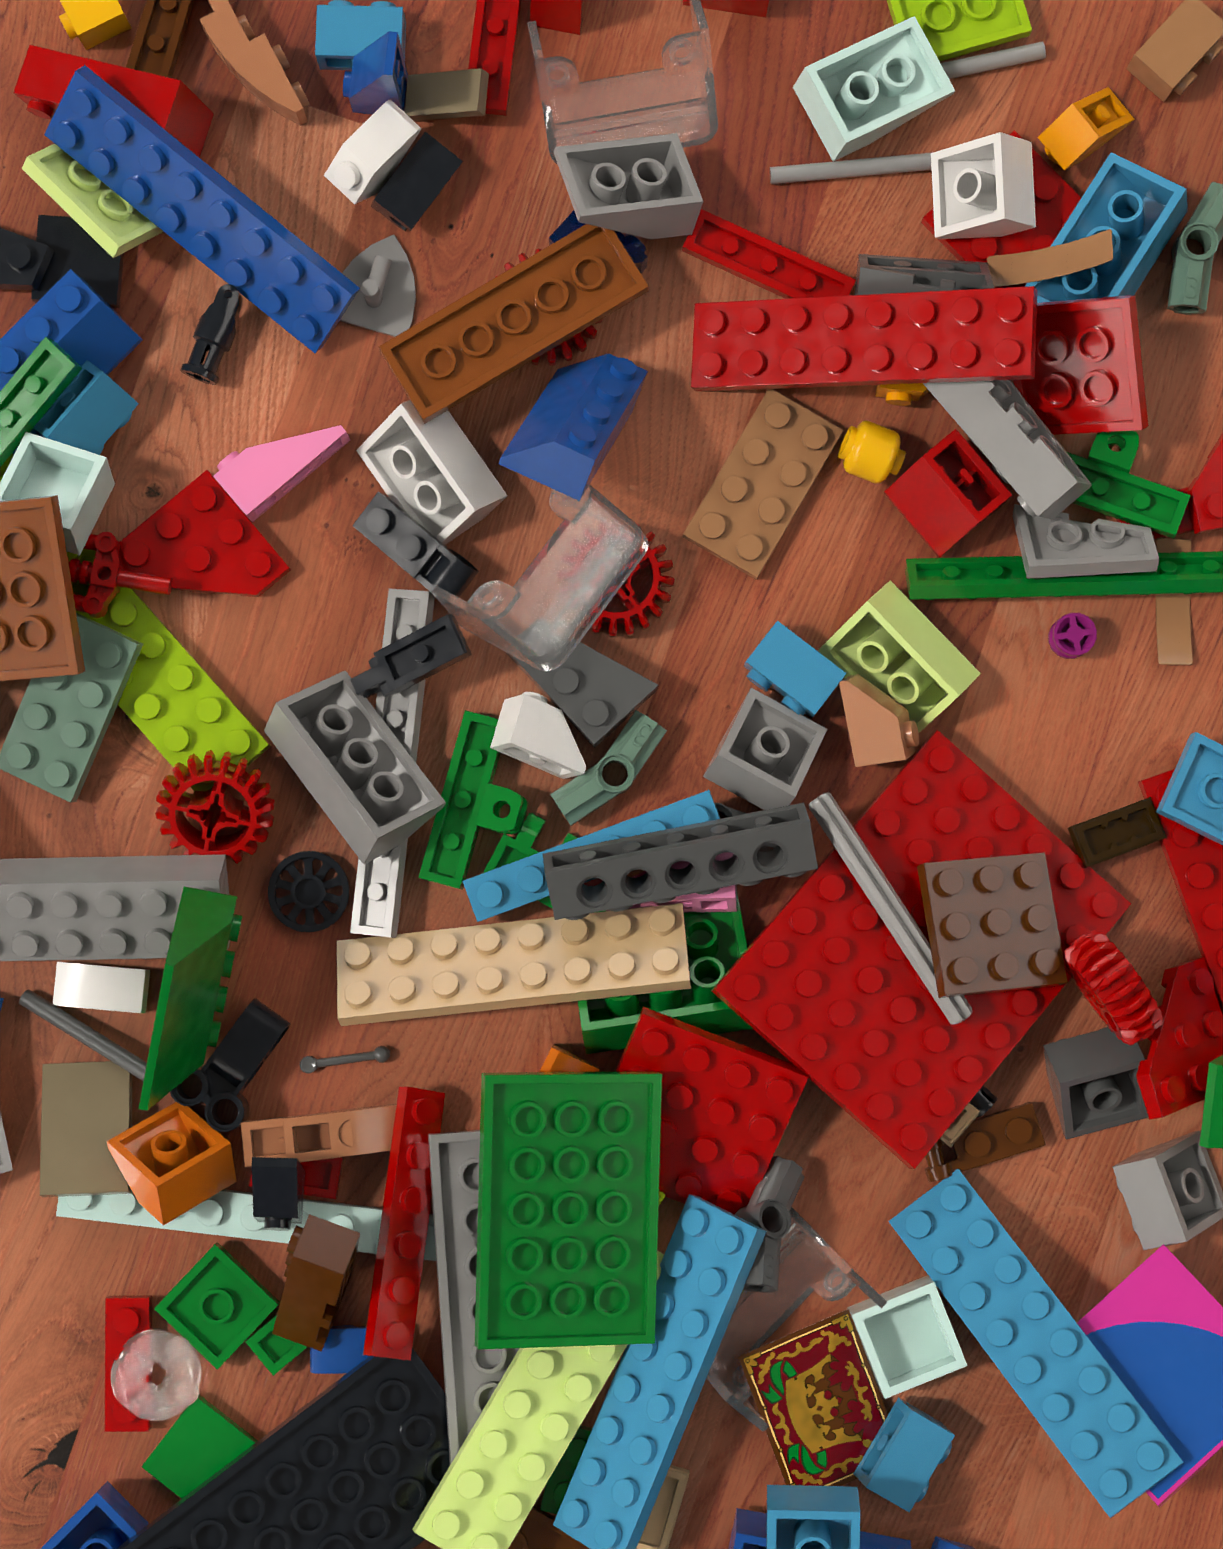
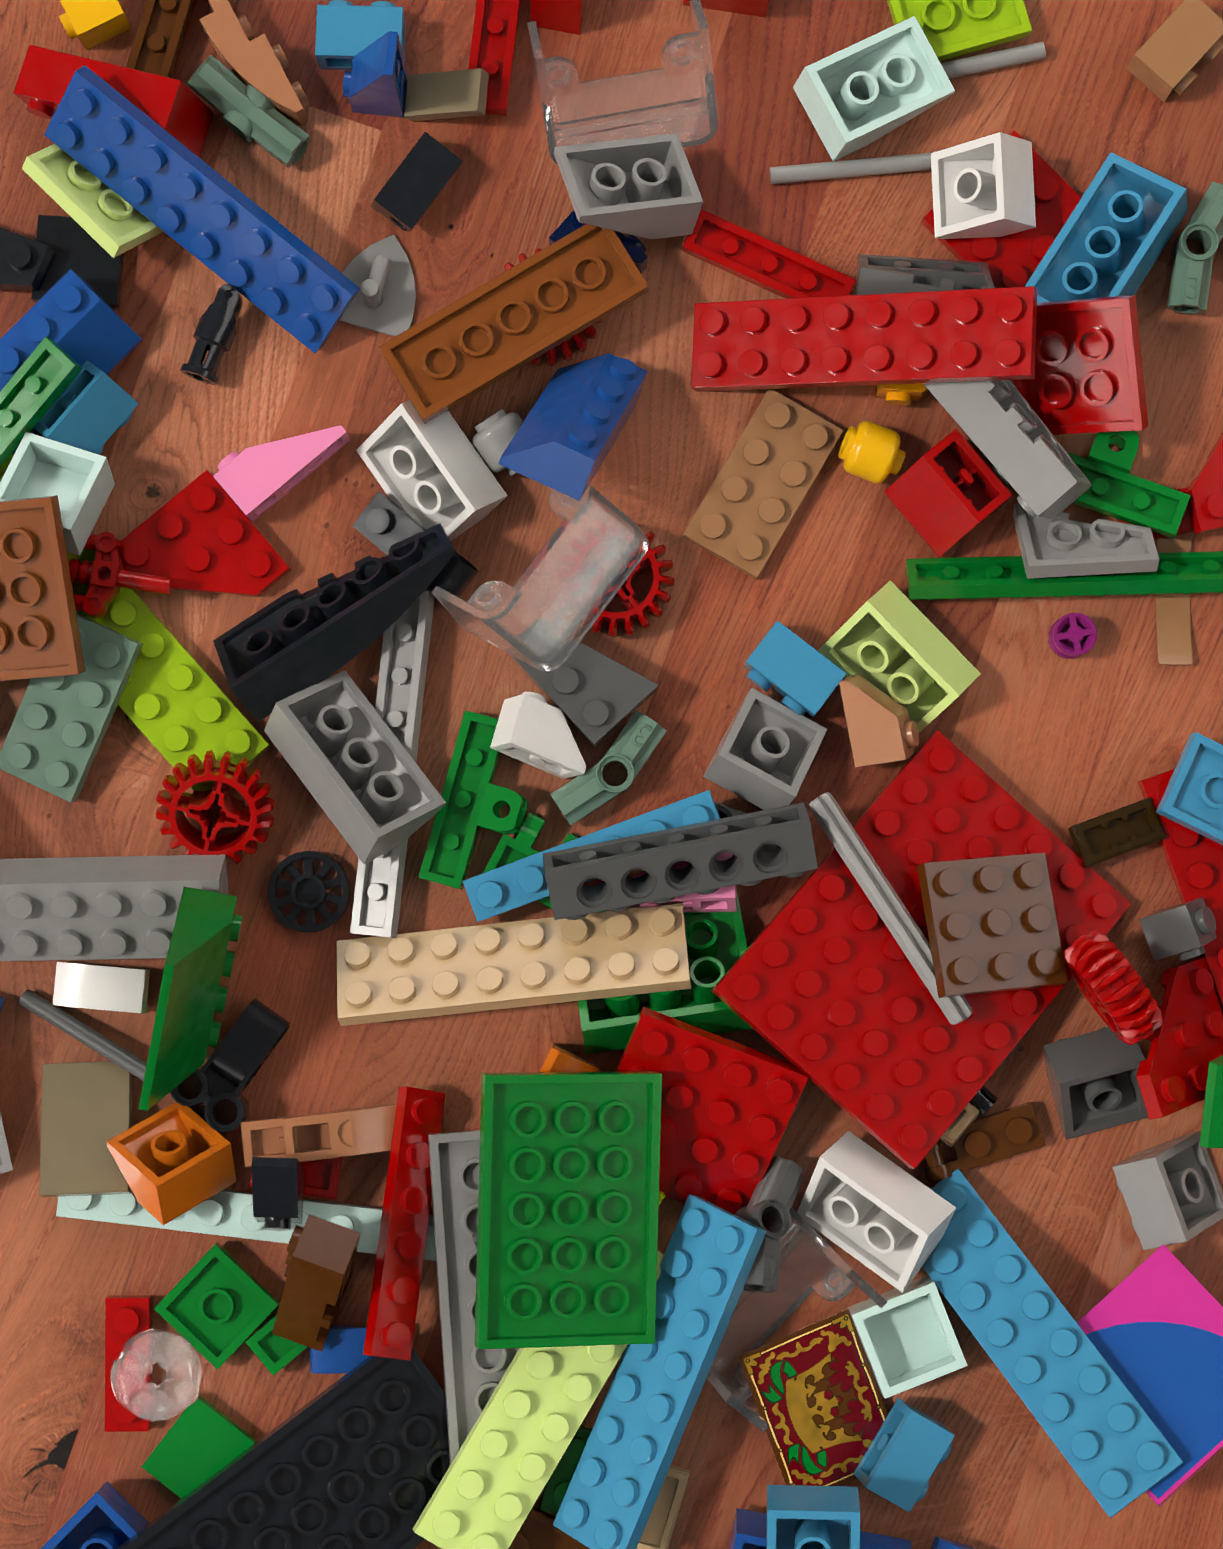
dark grey hinge [300,1046,391,1073] -> none
white slope [324,99,422,205] -> none
black hinge [350,614,472,698] -> none
medium nougat sticker [987,229,1113,287] -> none
light orange slope [1037,87,1135,170] -> none
none -> sand green piece [187,55,311,168]
none -> black wedge [213,523,456,722]
none -> light grey head [472,409,524,476]
none -> white slope [796,1131,956,1293]
none -> dark grey brick [1139,897,1217,961]

